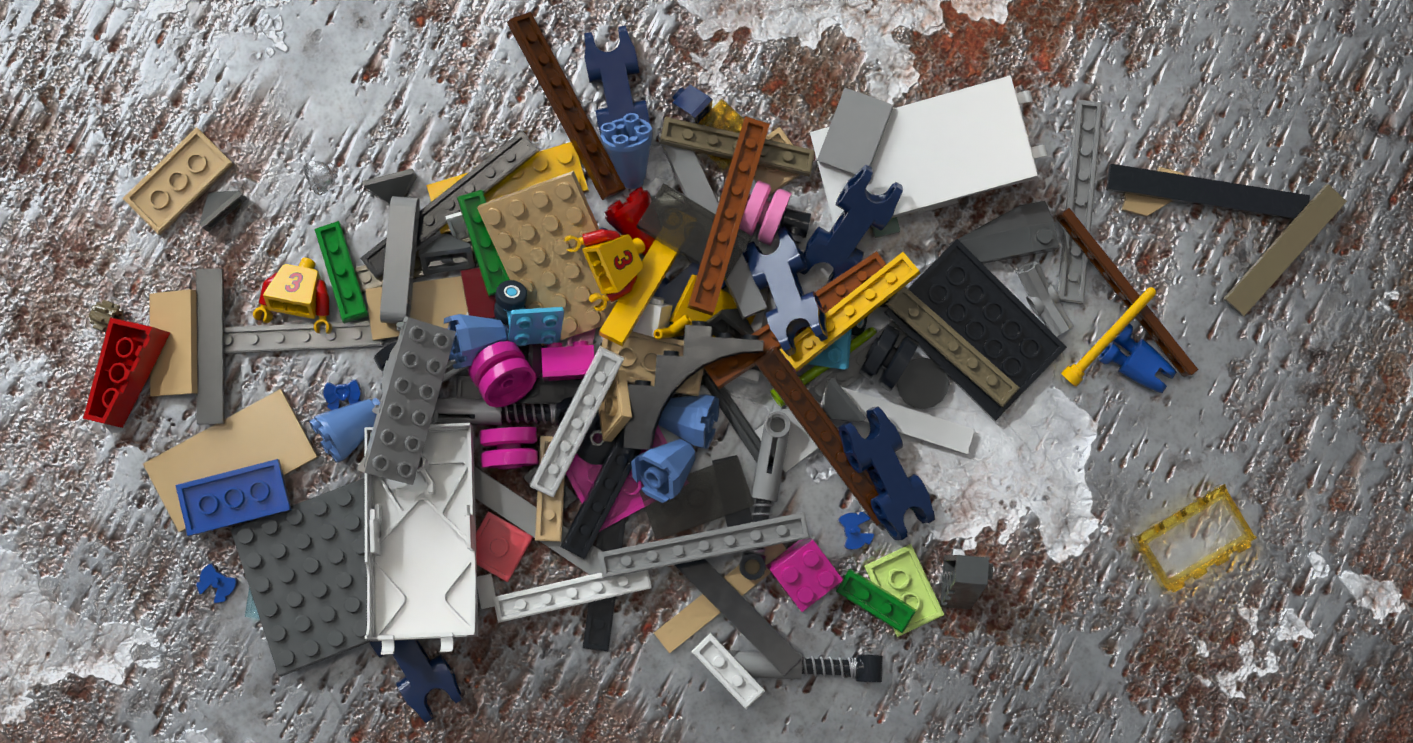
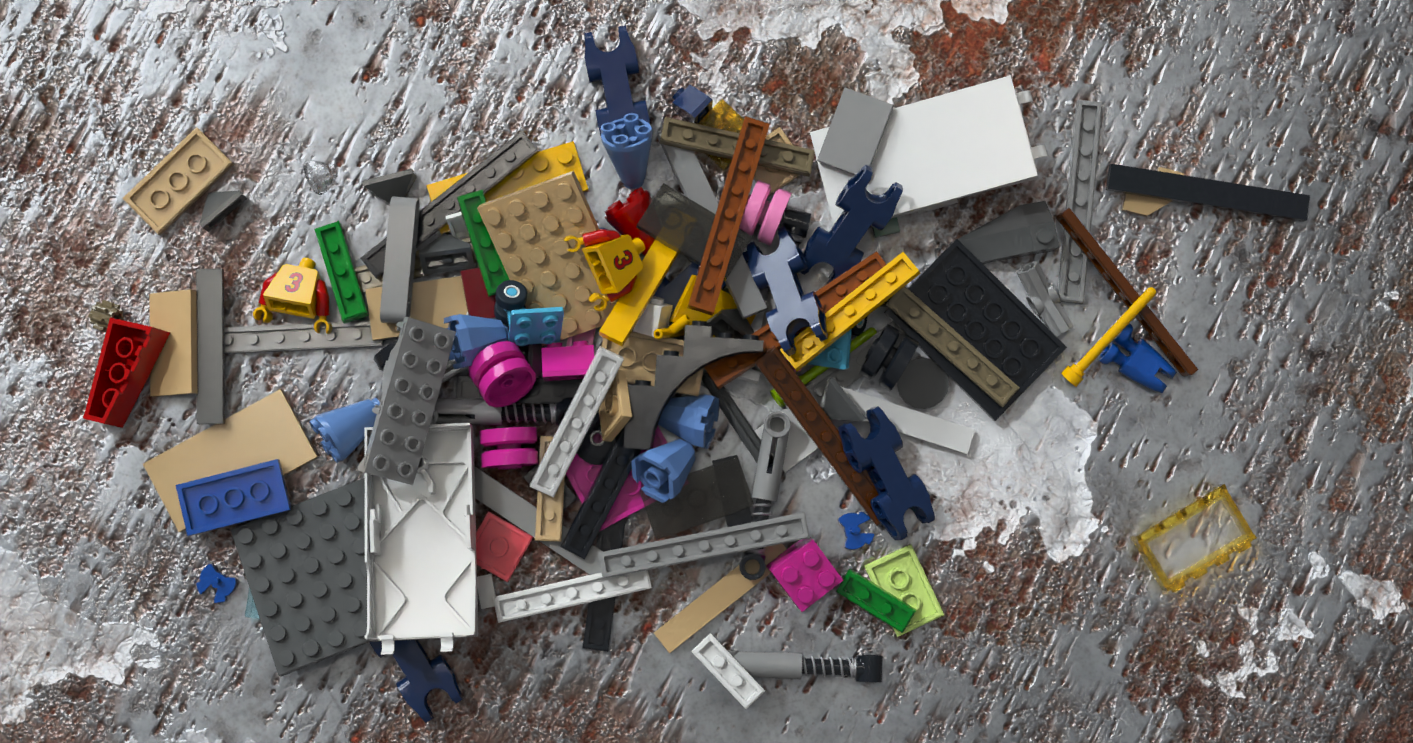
blue piece [323,379,361,410] -> none
reddish brown tile [507,12,626,201] -> none
black tile [674,559,803,676] -> none
dark grey wedge [940,555,993,610] -> none
dark tan tile [1223,184,1347,316] -> none

